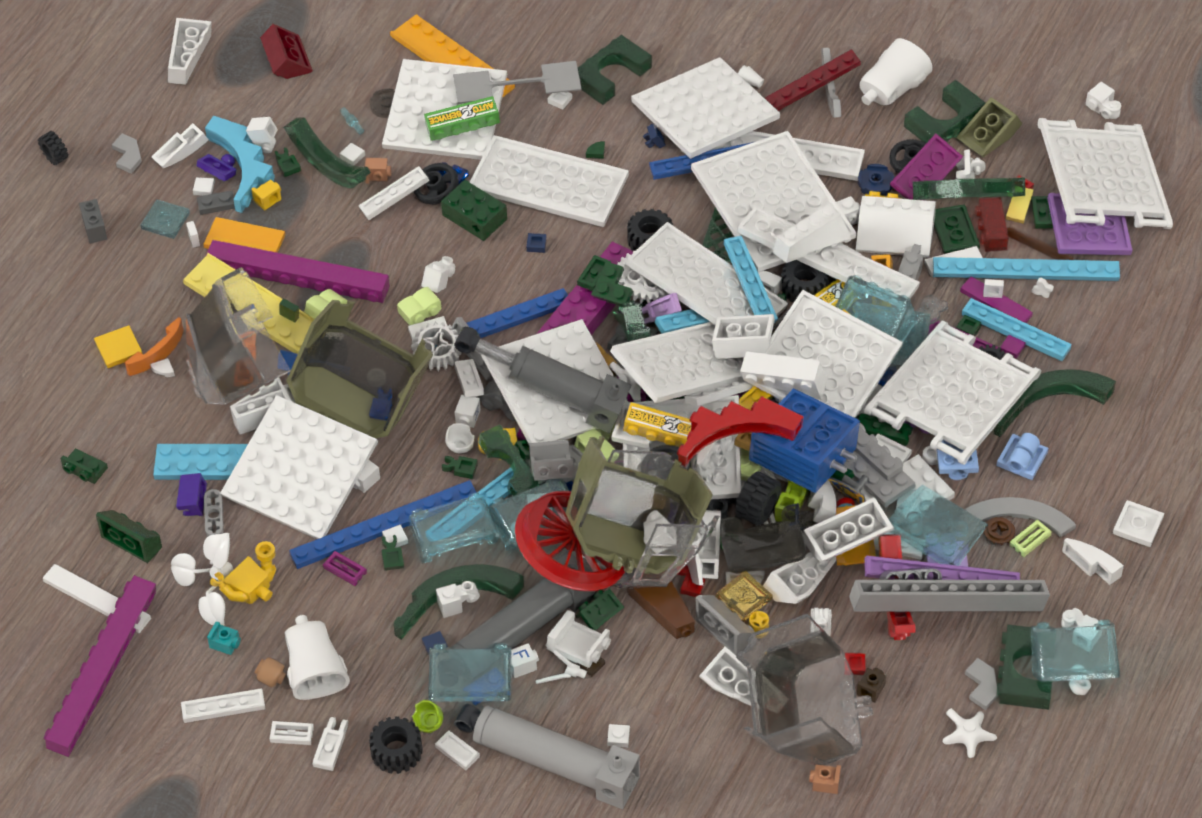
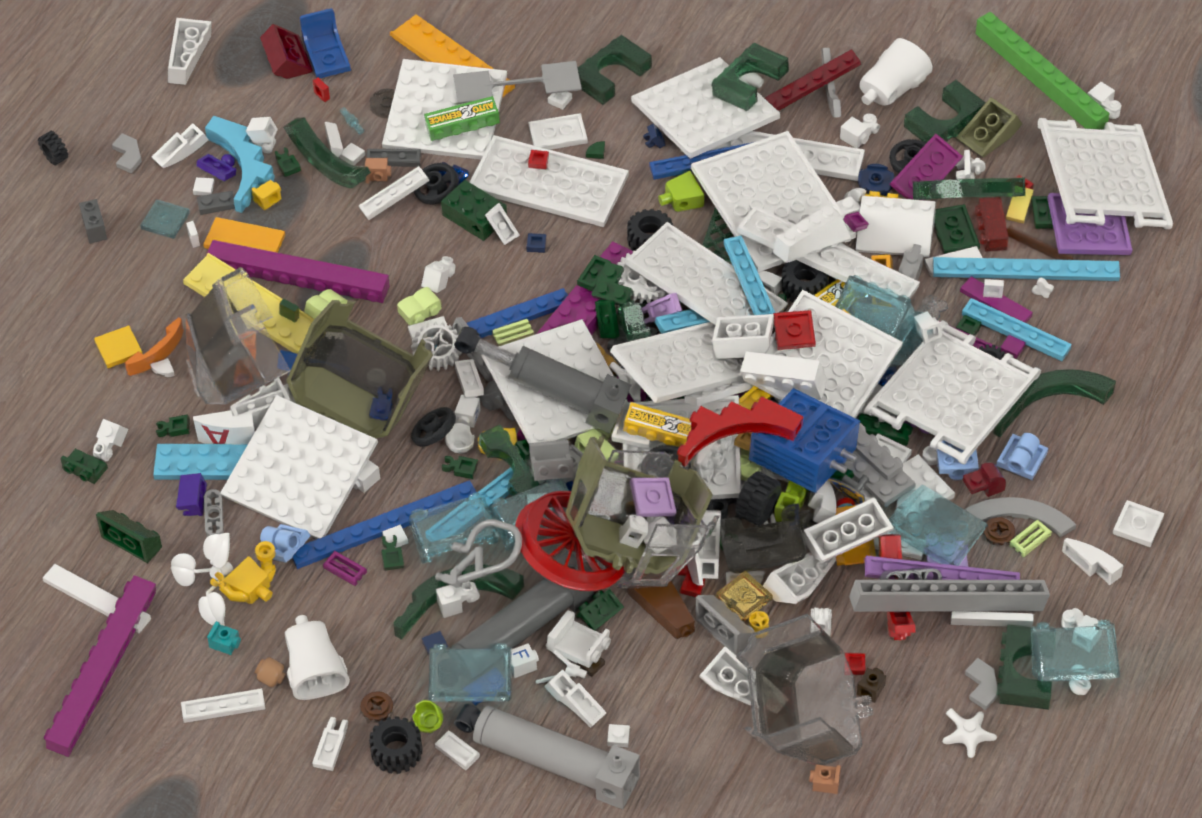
white tile [270,721,314,745] -> none
none -> white brick [93,419,128,461]
none -> dark green plate [156,414,190,437]
none -> white slope [193,410,255,445]
none -> light blue plate [260,524,310,563]
none -> blue bracket [300,8,351,78]
none -> red tile [313,77,330,102]
none -> white slope [325,122,343,162]
none -> reddish brown gear [360,691,393,722]
none -> dark grey tile [366,149,421,167]
none -> black wheel [411,407,456,447]
none -> light grey piece [435,519,522,588]
none -> white slope [485,203,520,245]
none -> yellowish green tile [492,319,534,346]
none -> white tile [528,113,588,150]
none -> red tile [528,150,549,170]
none -> white slope [544,669,606,728]
none -> dark green plate [595,300,620,338]
none -> white brick [619,516,648,549]
none -> lavender tile [629,478,676,517]
none -> lime torso [658,171,704,212]
none -> clear green arch [711,43,789,111]
none -> red tile [773,310,816,350]
none -> white brick [840,114,880,149]
none -> magenta tile [843,212,869,232]
none -> white tile [844,188,866,206]
none -> white brick [914,311,943,344]
none -> white tile [950,611,1033,627]
none -> dark red brick [963,463,1006,497]
none -> bright green brick [976,11,1110,130]

